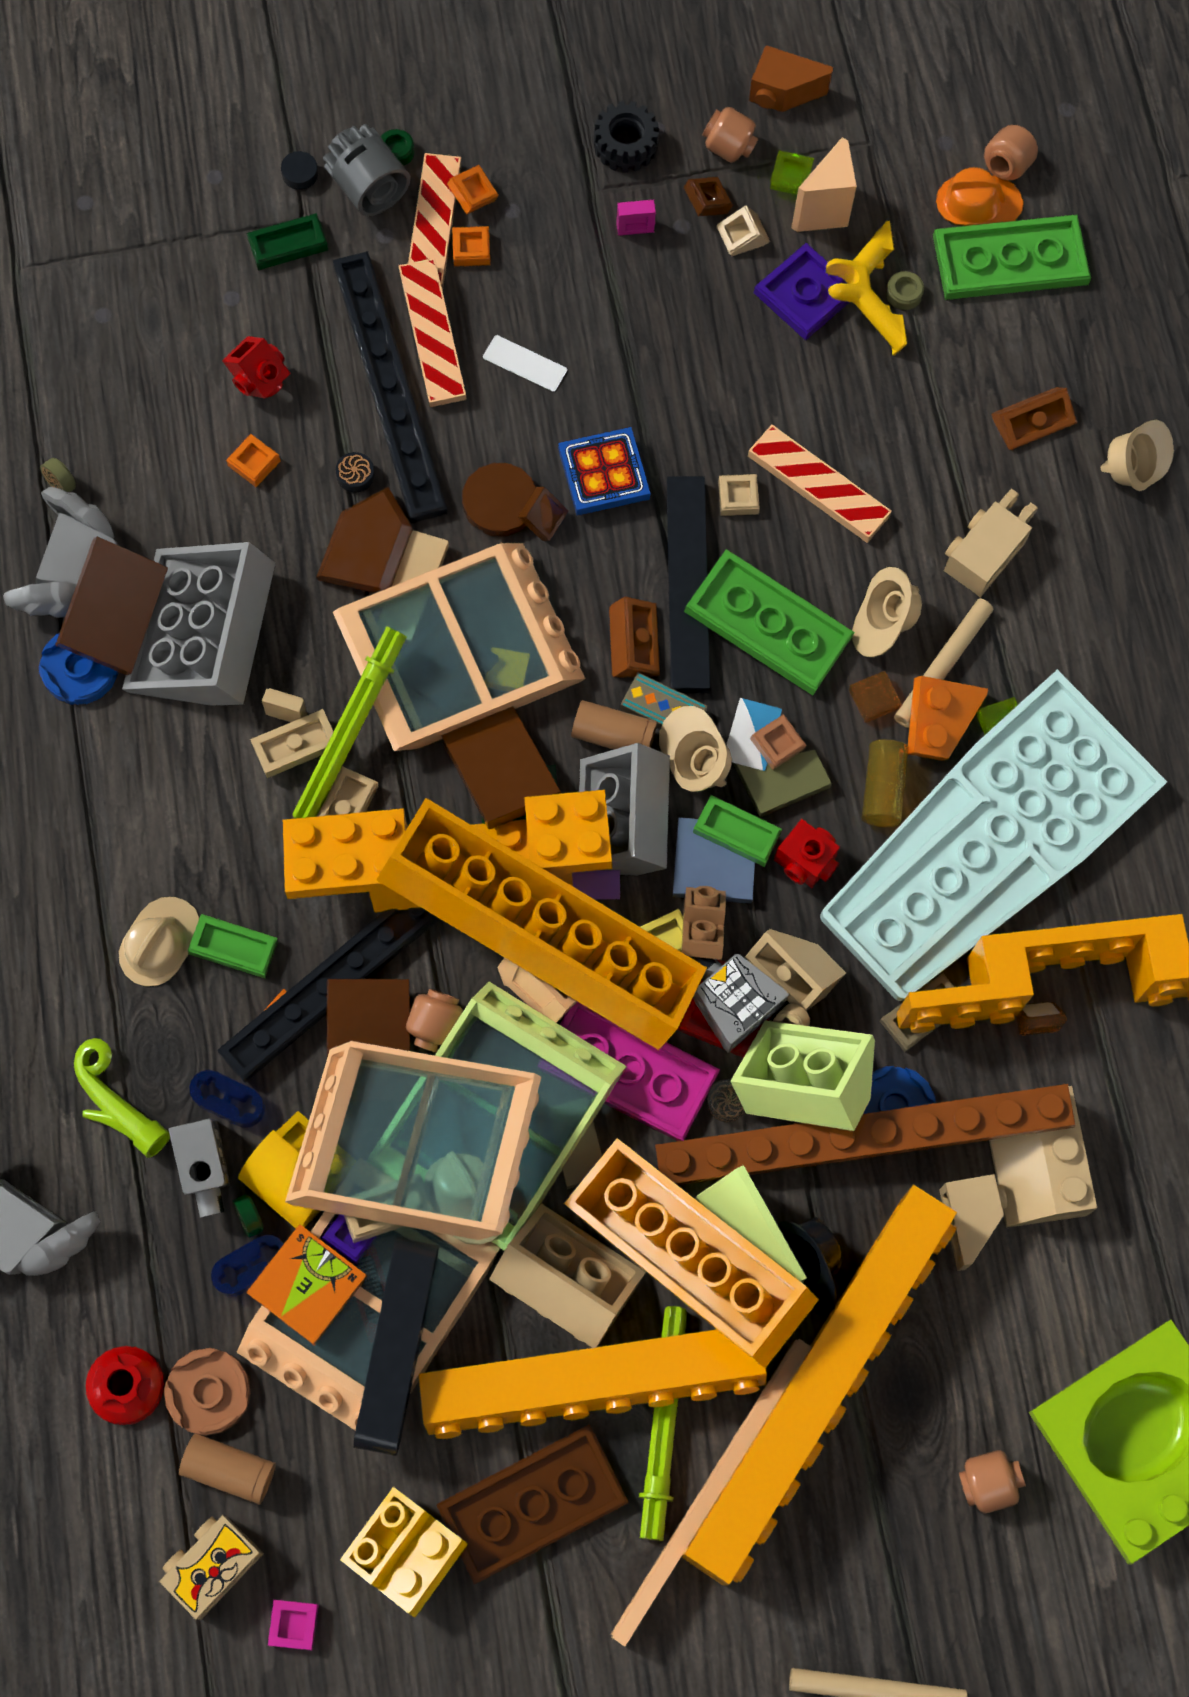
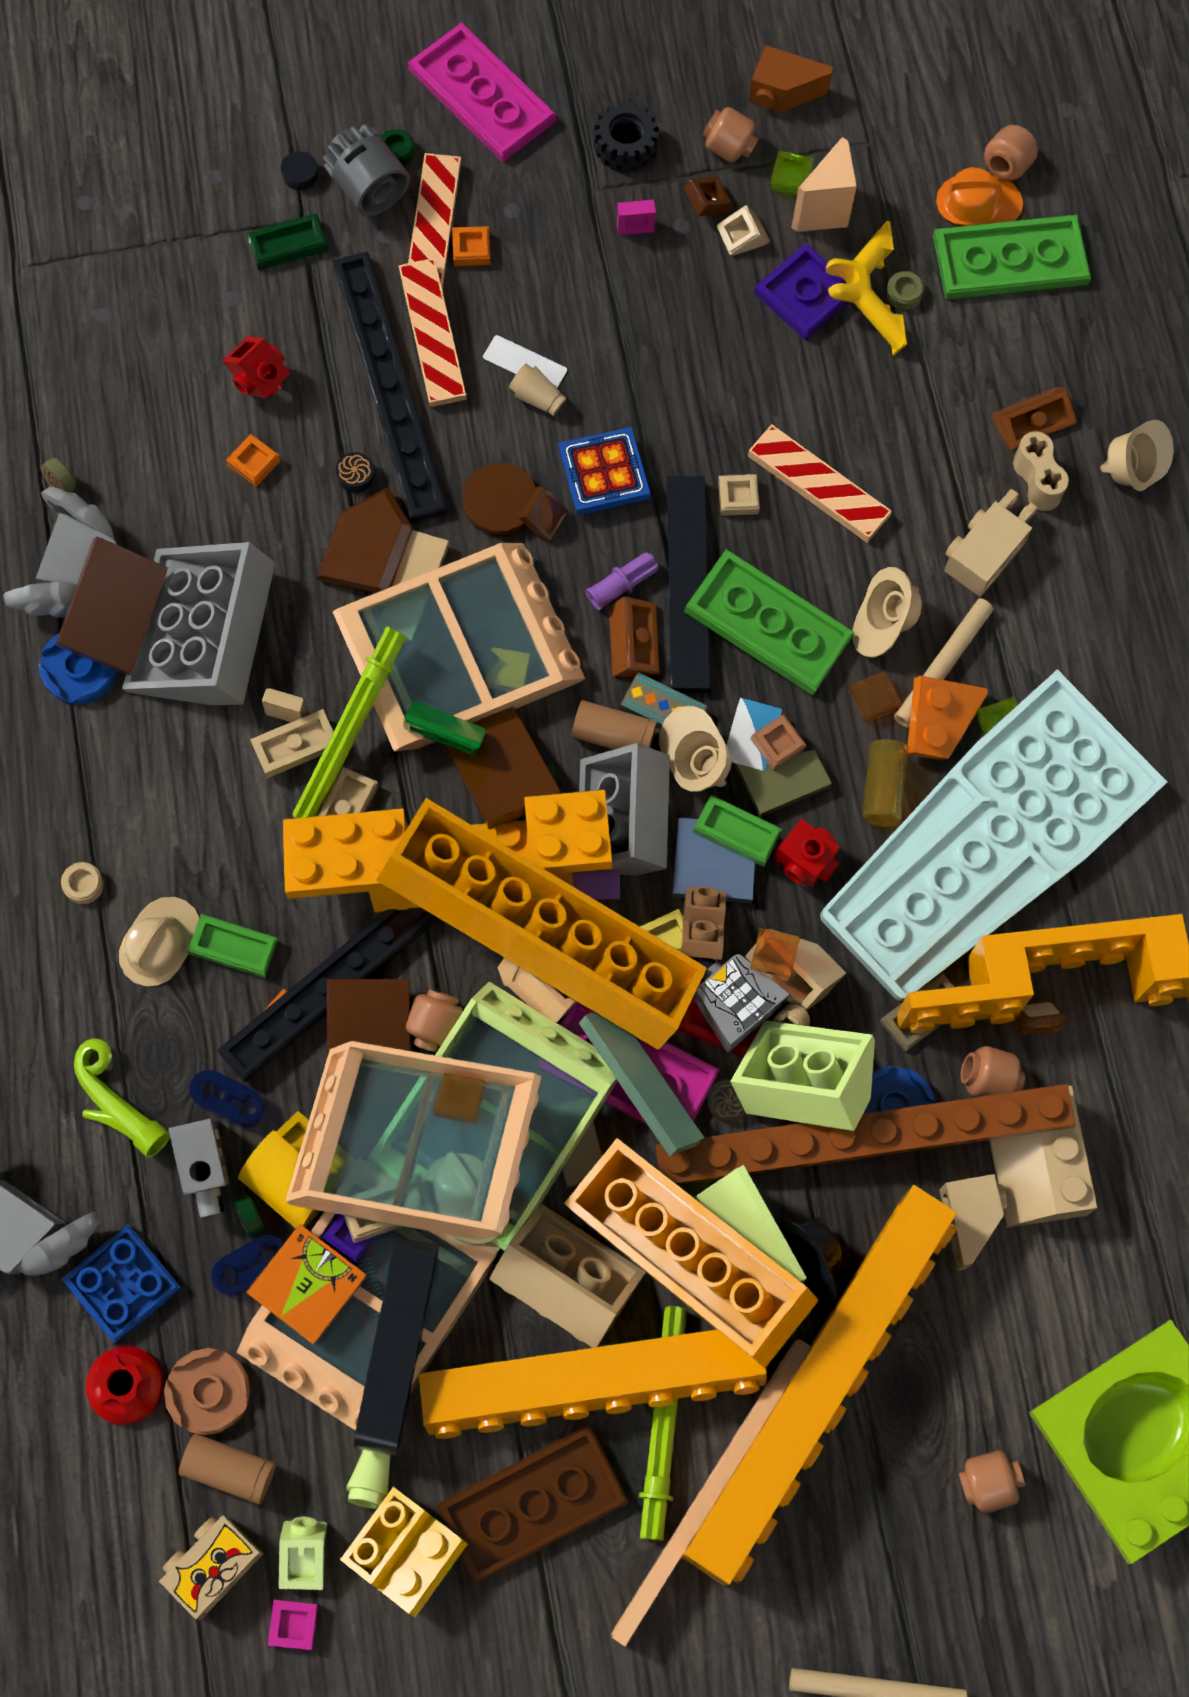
orange tile [447,165,499,214] -> none
none -> tan tile [61,862,104,904]
none -> blue tile [62,1224,182,1345]
none -> yellowish green bracket [279,1517,327,1590]
none -> yellowish green cone [346,1450,390,1509]
none -> green slope [403,701,486,756]
none -> dark pink tile [408,22,556,163]
none -> clear orange tile [433,1072,486,1124]
none -> tan cone [509,364,566,416]
none -> sand green tile [579,1012,704,1157]
none -> medium lavender axle [585,553,659,611]
none -> clear orange tile [750,928,800,979]
none -> nougat head [960,1046,1025,1097]
none -> tan axle [1013,431,1069,511]

